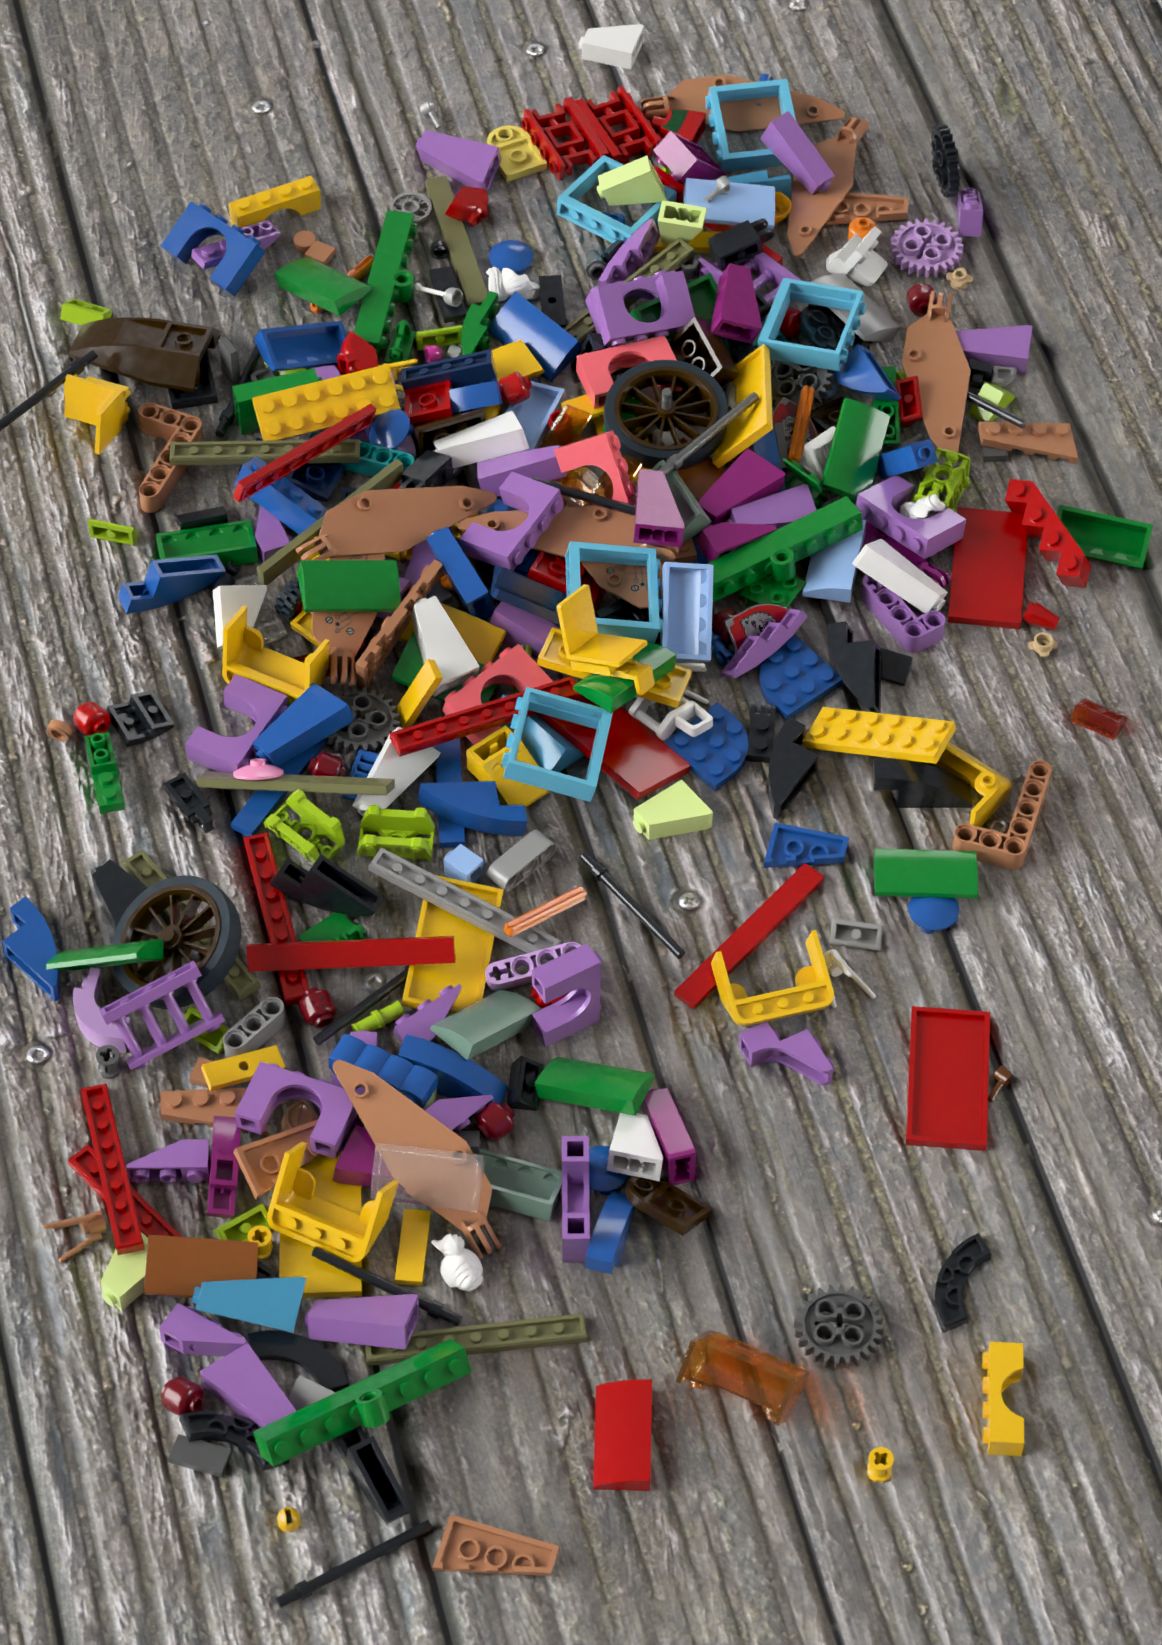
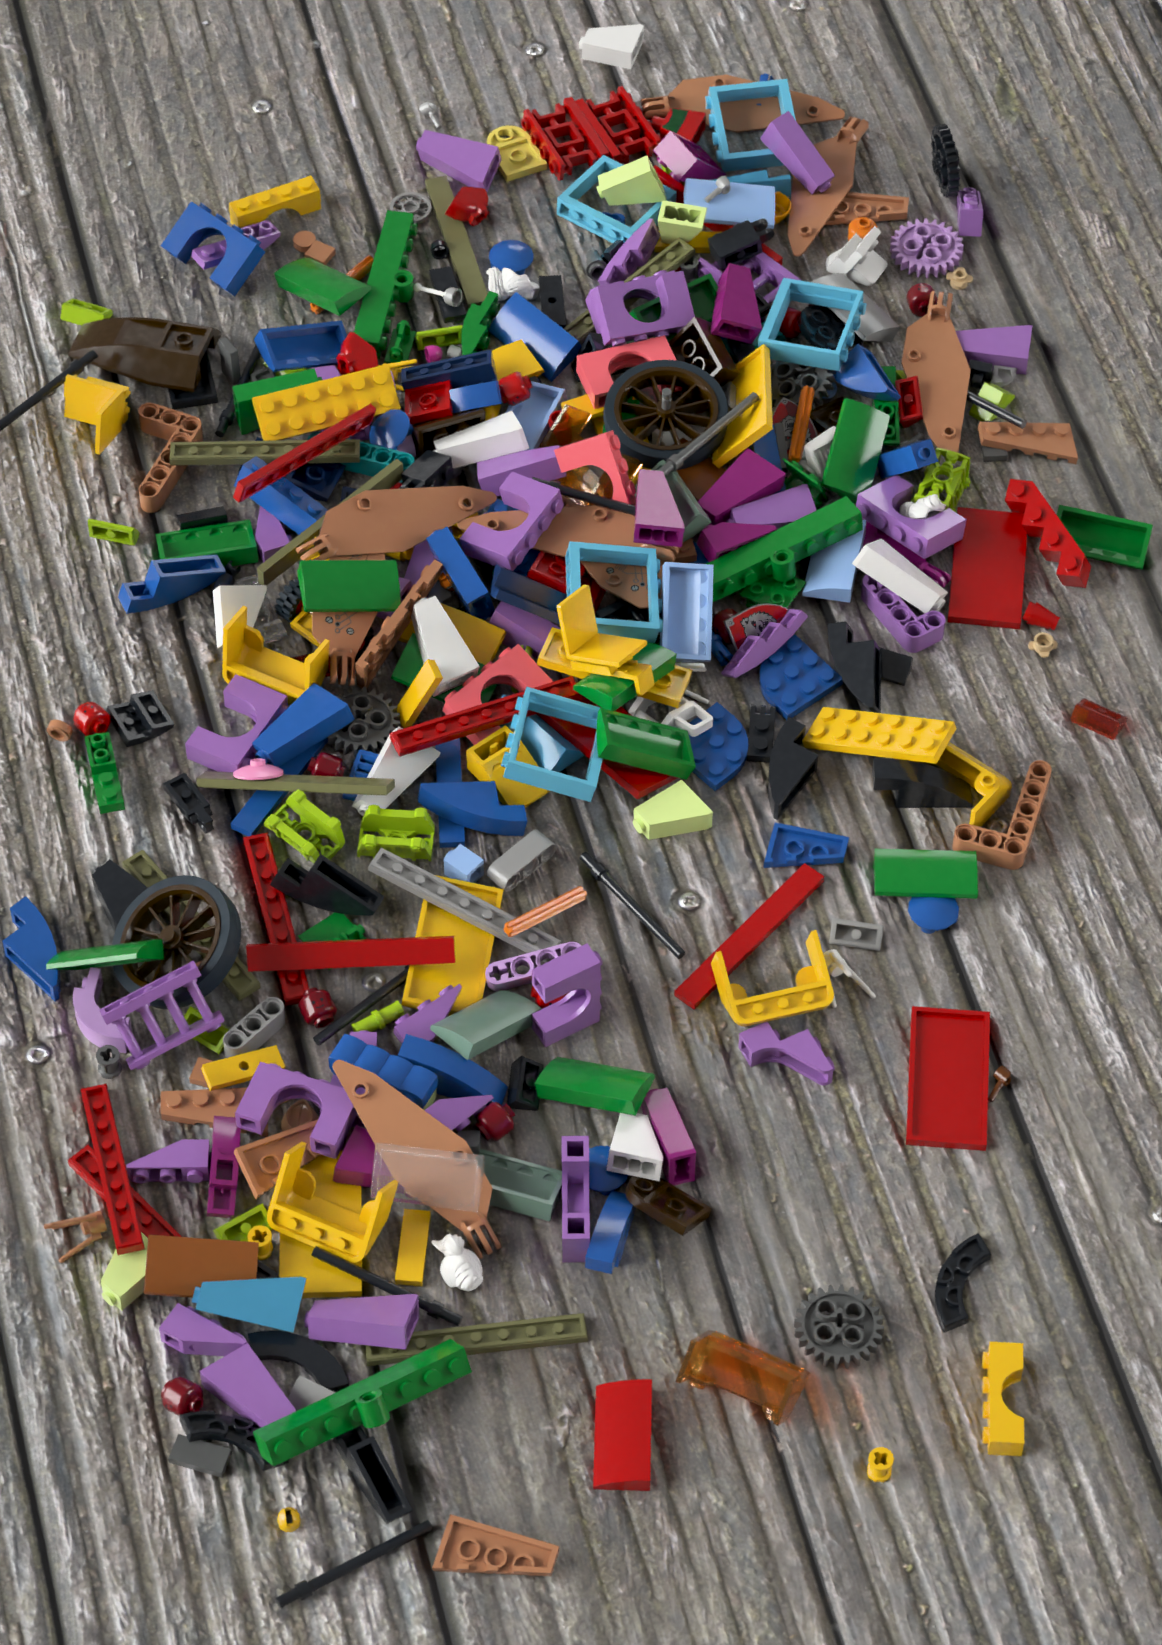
none -> green slope [596,708,696,780]

